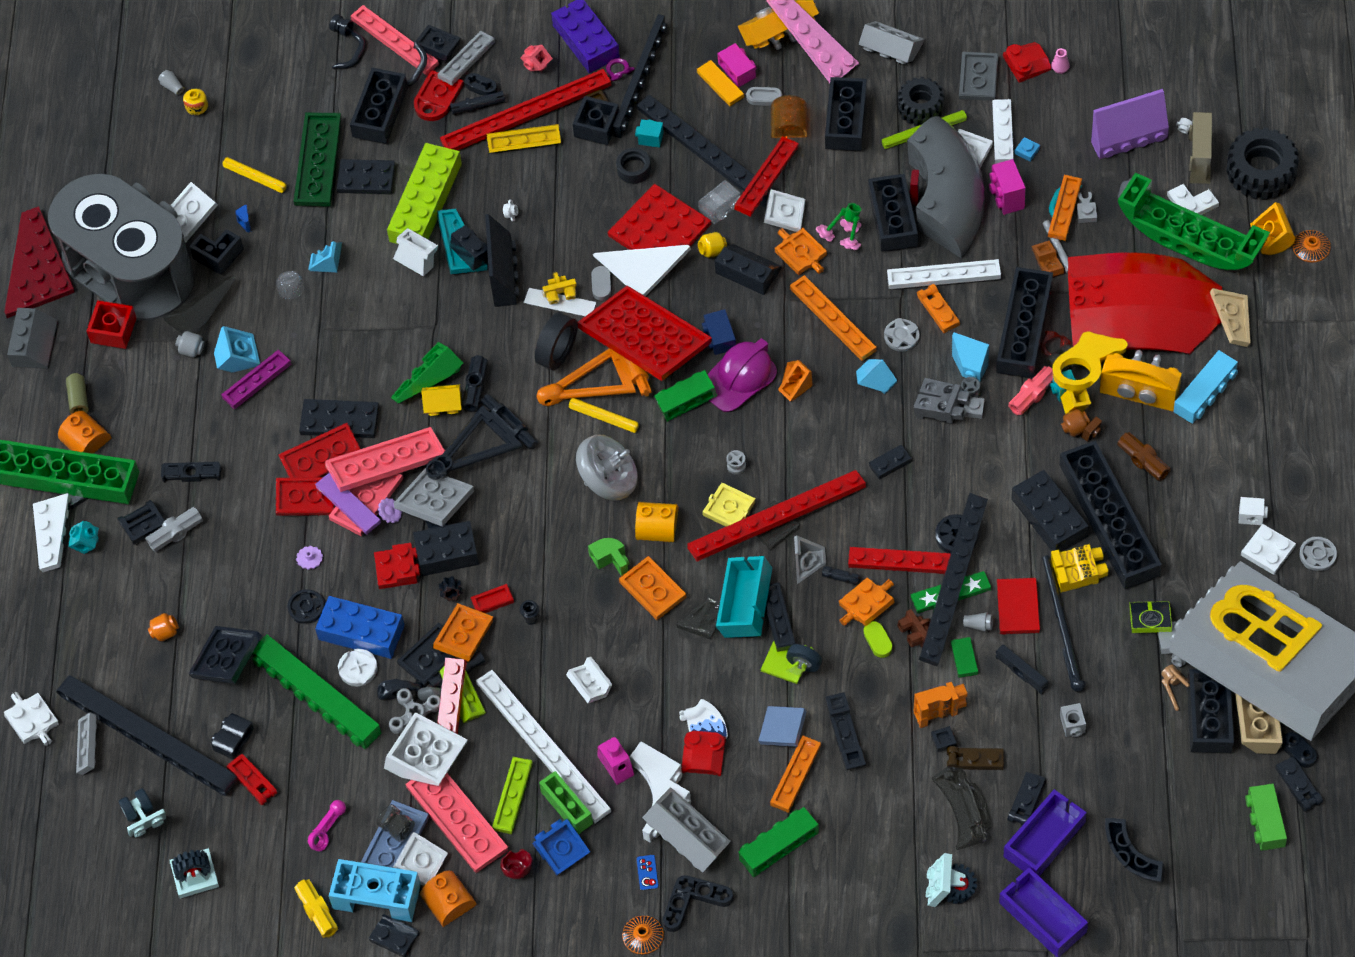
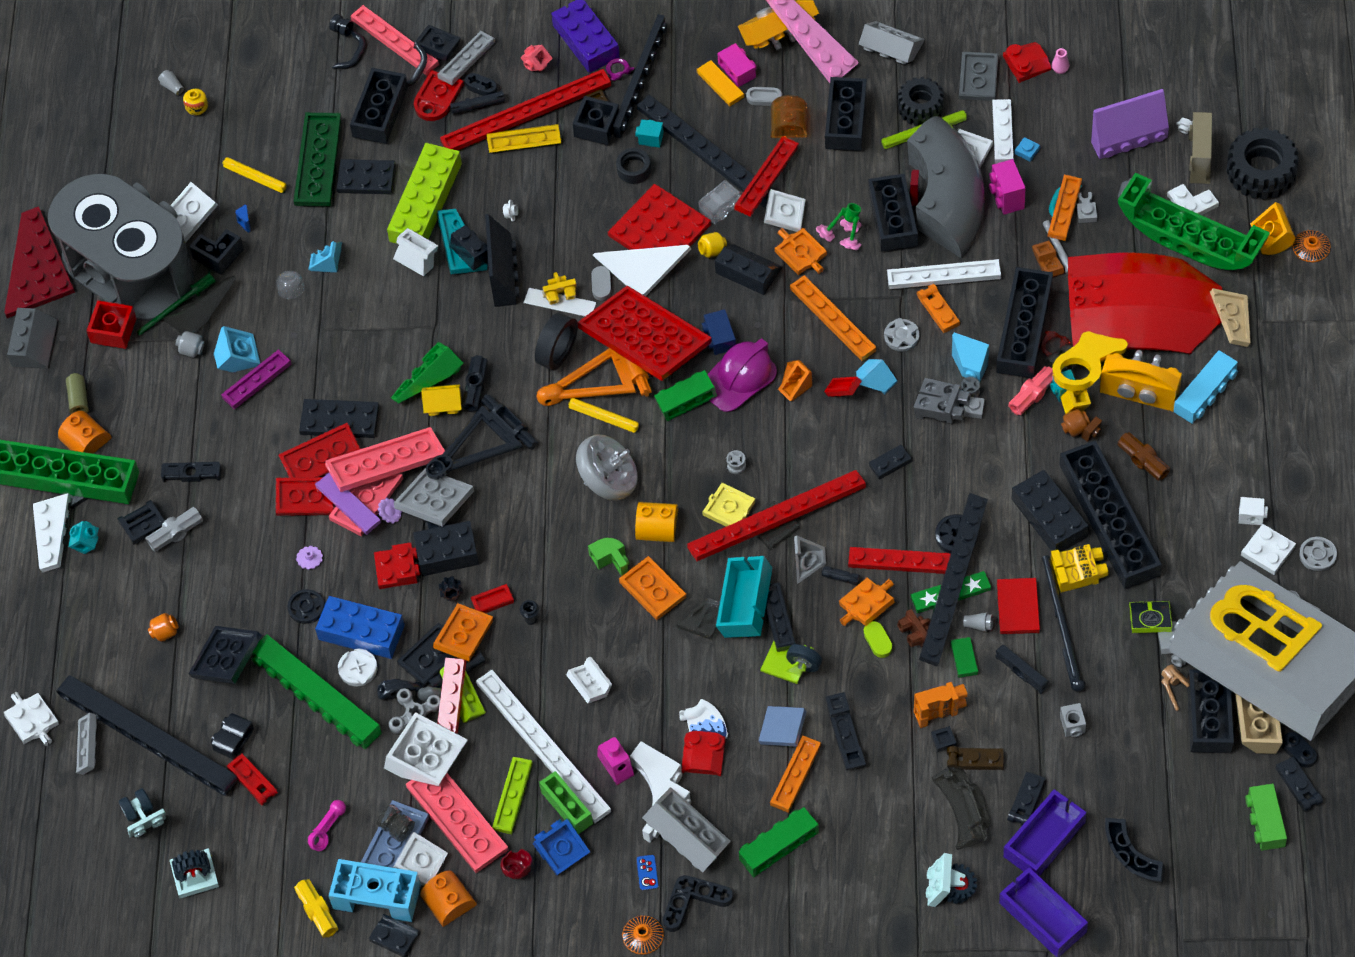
none -> dark green piece [137,273,215,335]
none -> red tile [824,377,862,396]

